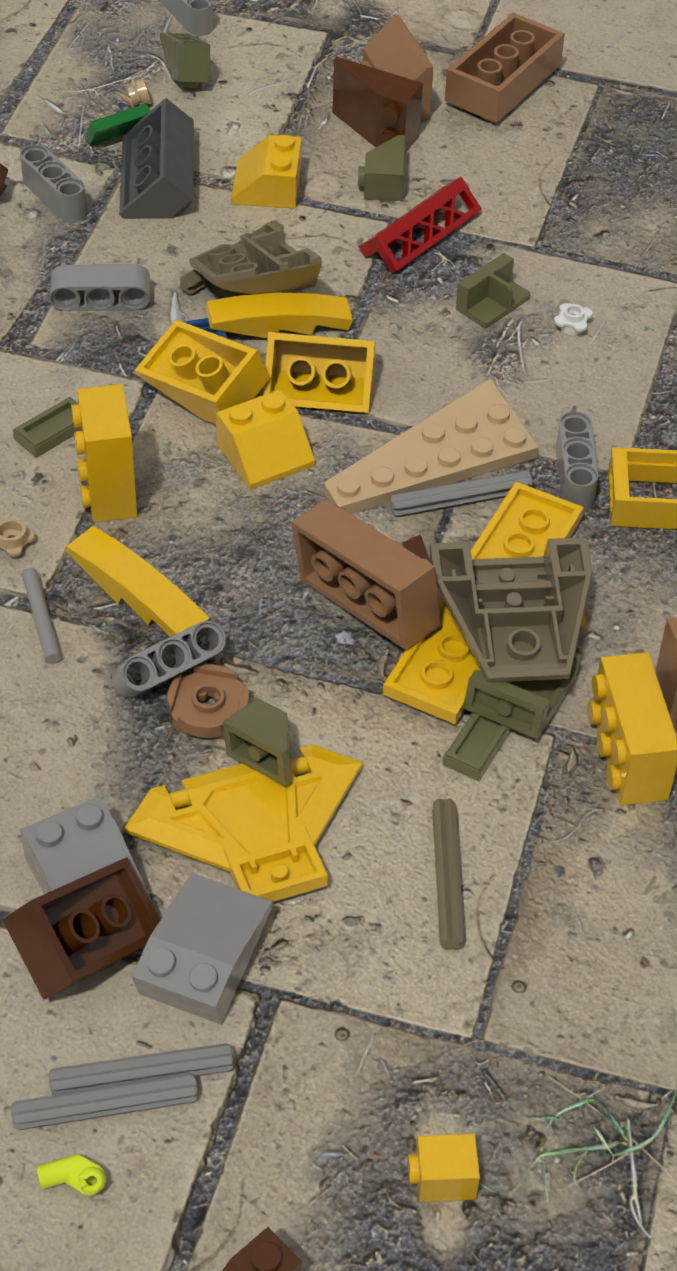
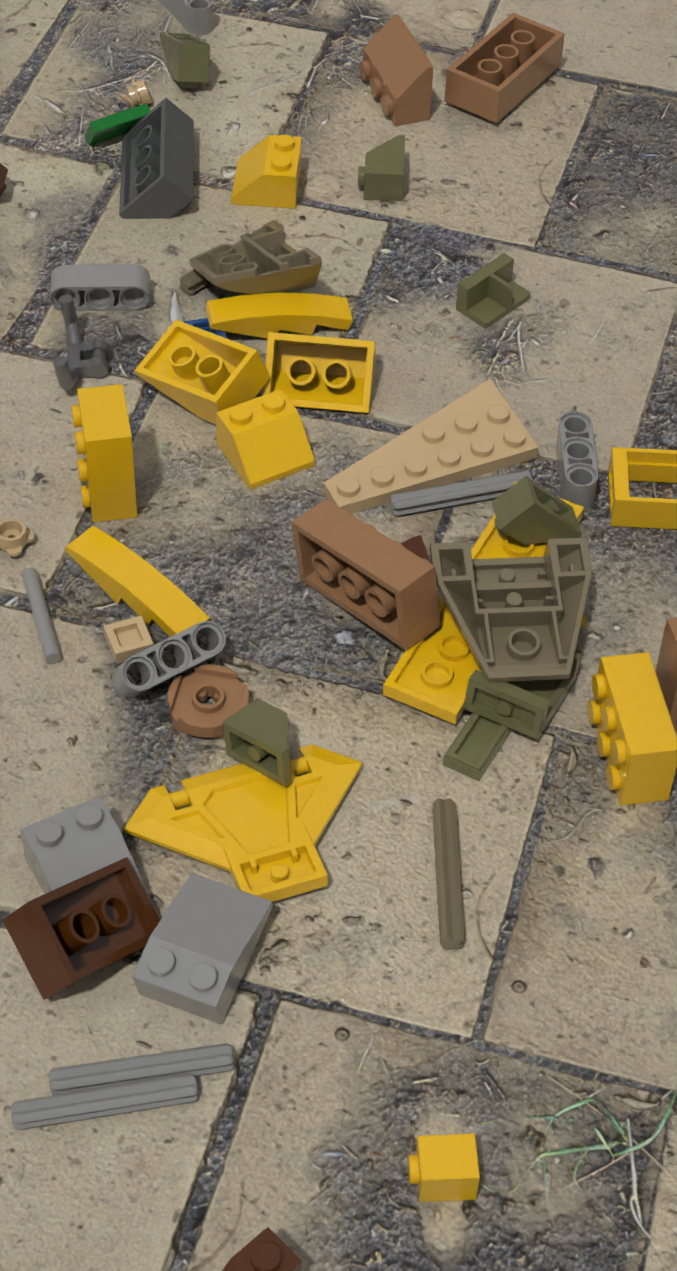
olive tile [13,397,81,458] -> none
light grey beam [20,144,86,222] -> none
neon yellow arm [35,1154,106,1196] -> none
reddish brown slope [332,57,423,155] -> none
red fence [358,176,482,274] -> none
white plate [554,303,593,335] -> none
none -> flat silver piece [53,294,110,391]
none -> tan plate [103,615,154,664]
none -> olive slope [492,476,582,545]

